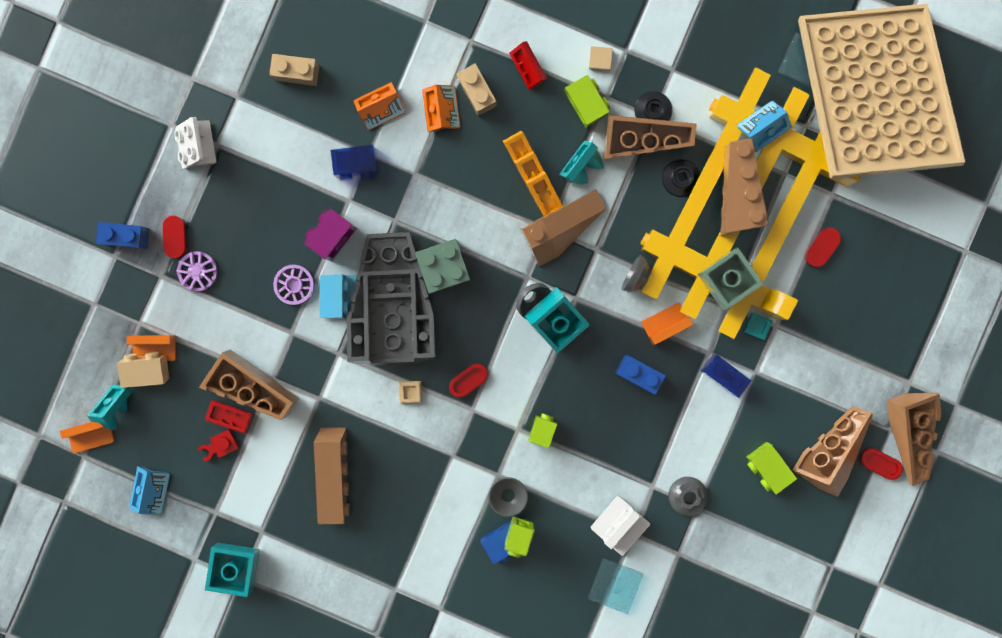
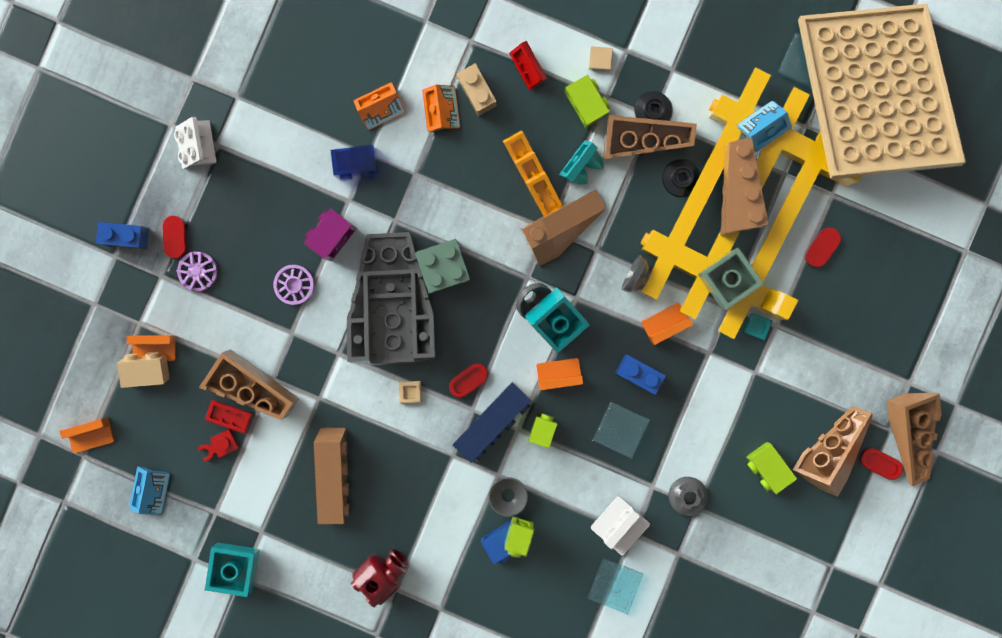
teal tile [87,385,132,430] -> none
tan brick [269,54,319,86] -> none
medium azure bracket [320,274,357,318] -> none
clear blue brick [700,354,752,398] -> none
none -> dark red piece [350,549,410,608]
none -> dark blue brick [453,382,531,463]
none -> orange panel [536,358,583,390]
none -> clear light blue tile [592,401,650,459]

